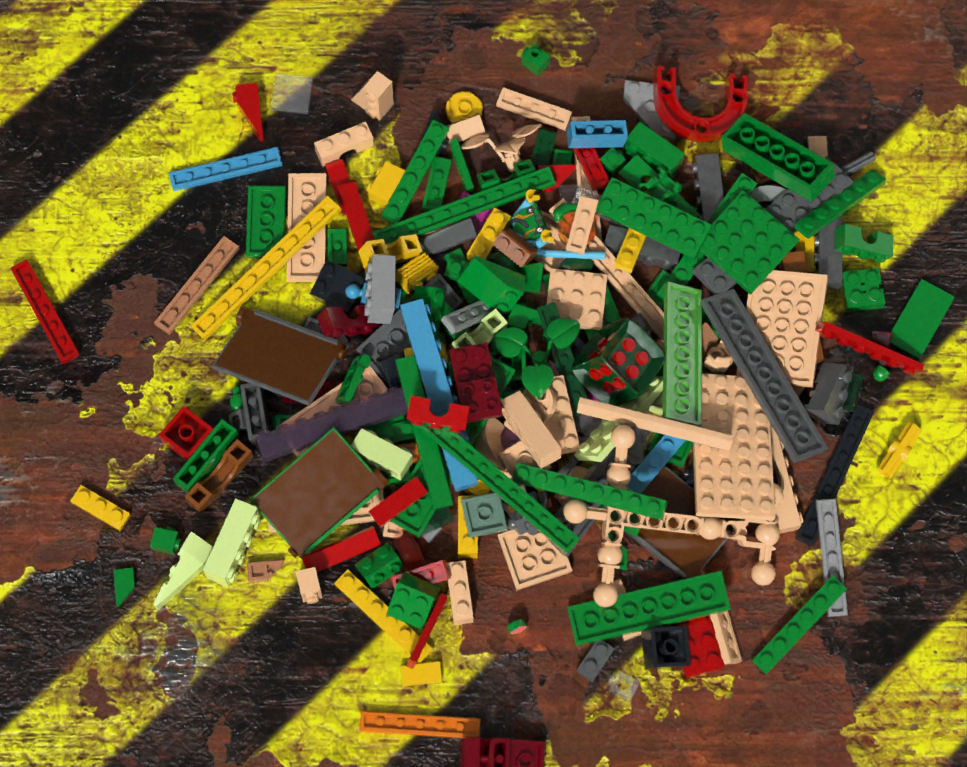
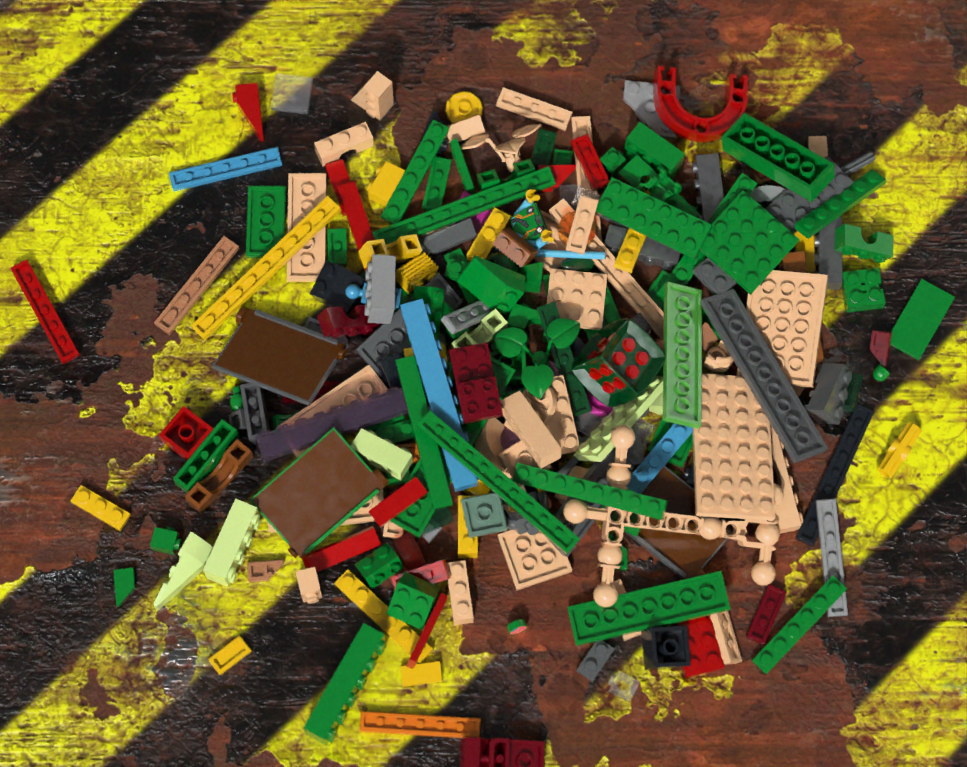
green hinge [335,354,371,404] -> none
red arch [407,396,470,433] -> none
green brick [521,43,551,77] -> none
green arm [553,203,578,221] -> none
dark azure brick [566,120,628,148] -> none
light nougat tile [577,397,733,451] -> none
red plate [815,321,924,375] -> none
none -> yellow tile [208,635,252,676]
none -> green brick [303,623,387,746]
none -> dark red tile [746,584,787,646]

